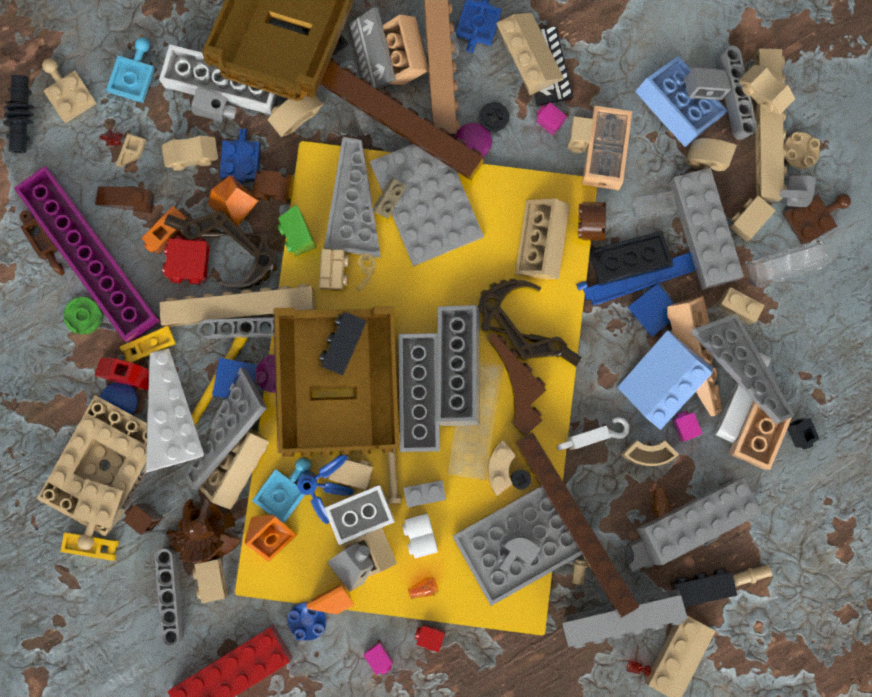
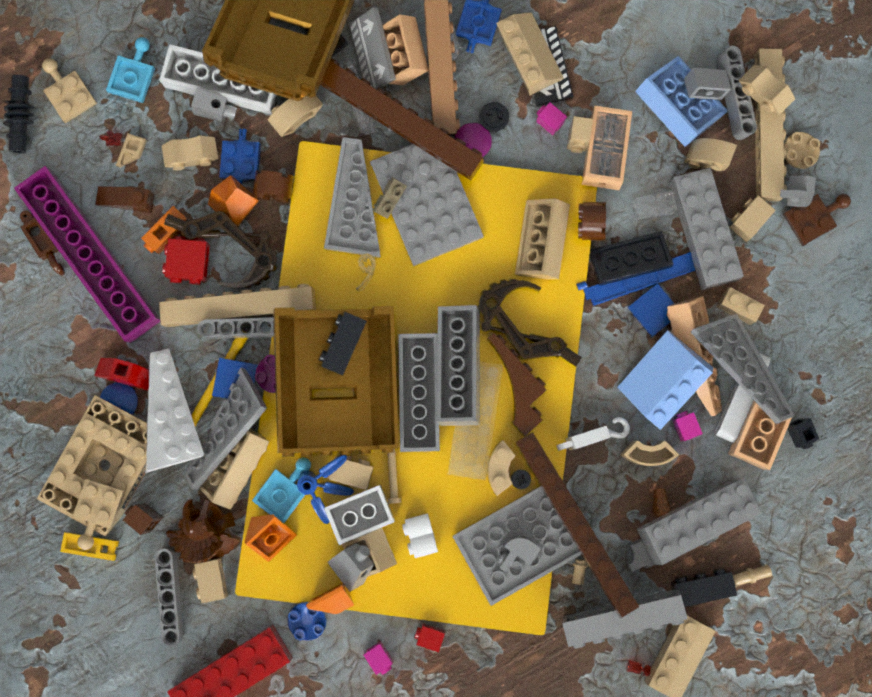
bright green tile [64,297,103,335] -> none
yellow plate [120,326,177,363] -> none
bright green slope [277,205,316,256] -> none
tan brick [319,249,349,291] -> none
light grey brick [404,480,446,507] -> none
clear orange cone [408,577,439,599] -> none
clear brick [745,240,829,288] -> none

